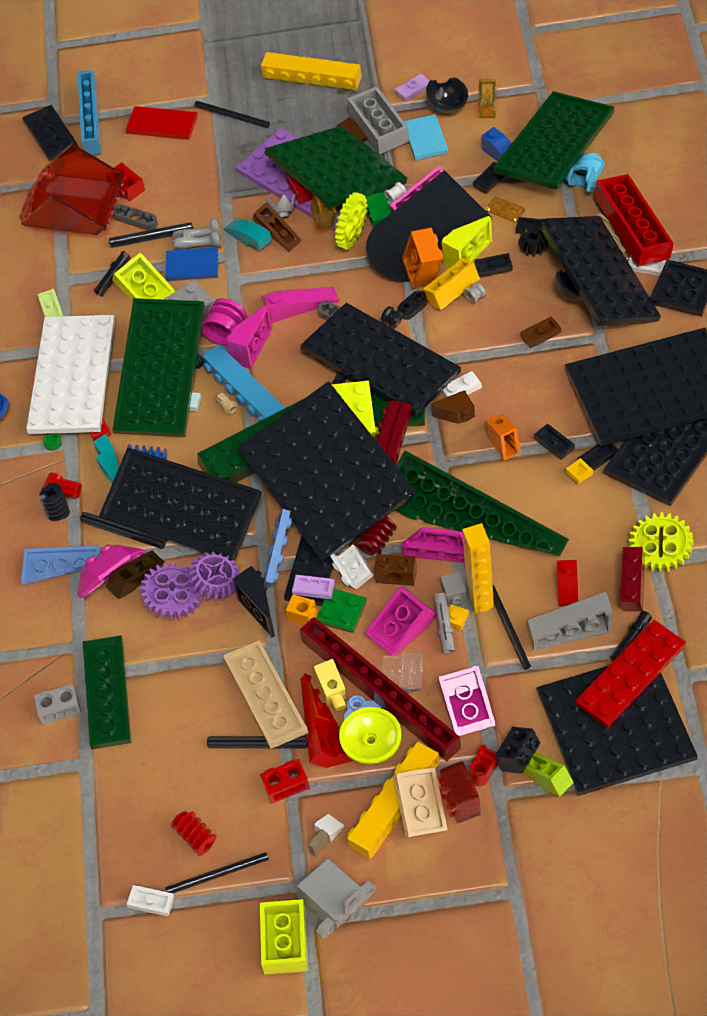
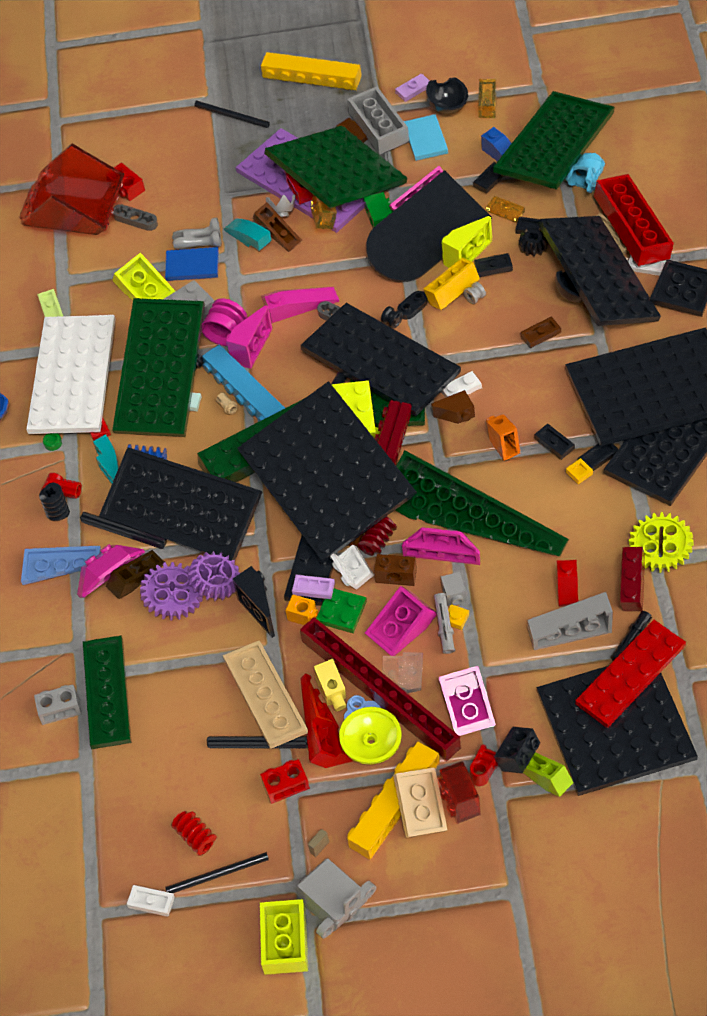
black tile [22,105,79,161] -> none
dark azure brick [77,70,102,156] -> none
black pin [94,251,131,297] -> none
black axle [109,222,193,248] -> none
red tile [125,106,198,140] -> none
medium blue wing [264,509,292,588] -> none
white slope [314,814,345,842] -> none
neon yellow gear [335,192,368,250] -> none
white bush [384,182,406,203] -> none
orange brick [402,228,443,289] -> none
yellow brick [462,523,494,613] -> none
black piece [493,585,531,670] -> none

